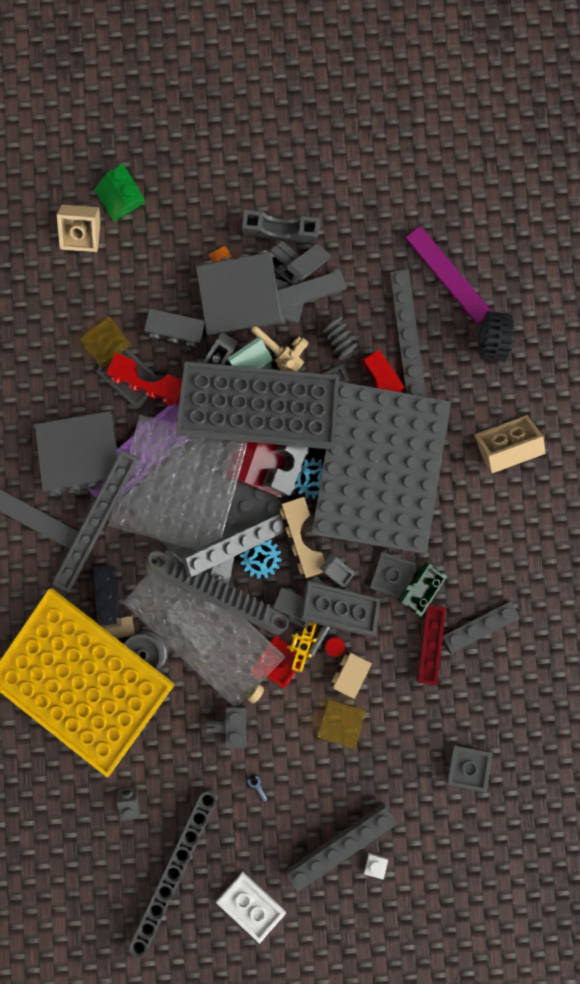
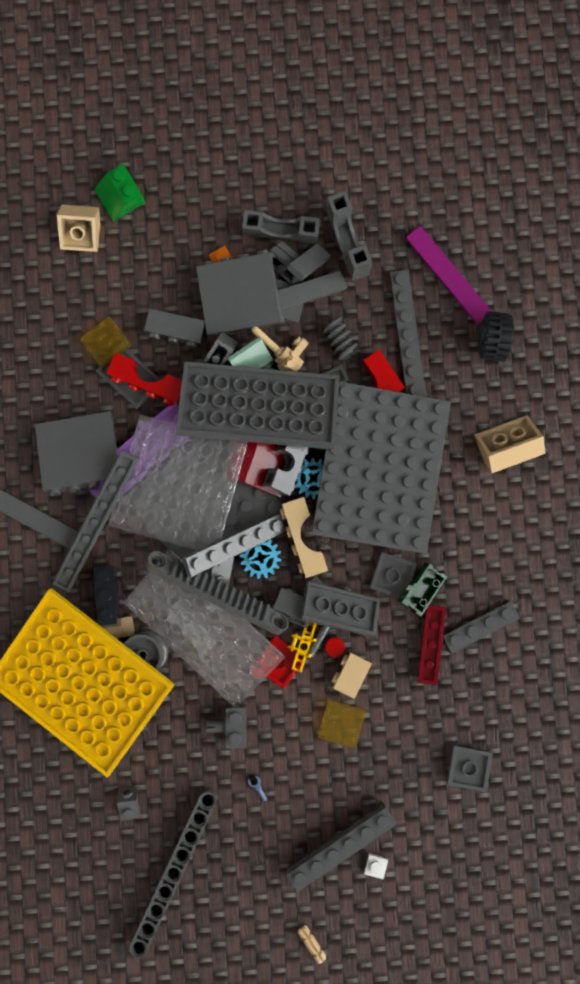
white tile [216,871,286,944] -> none
tan tile [246,683,264,704] -> none
dark grey tile [320,553,355,588] -> none
none -> tan axle [298,925,326,964]
none -> dark grey arch [326,191,372,281]

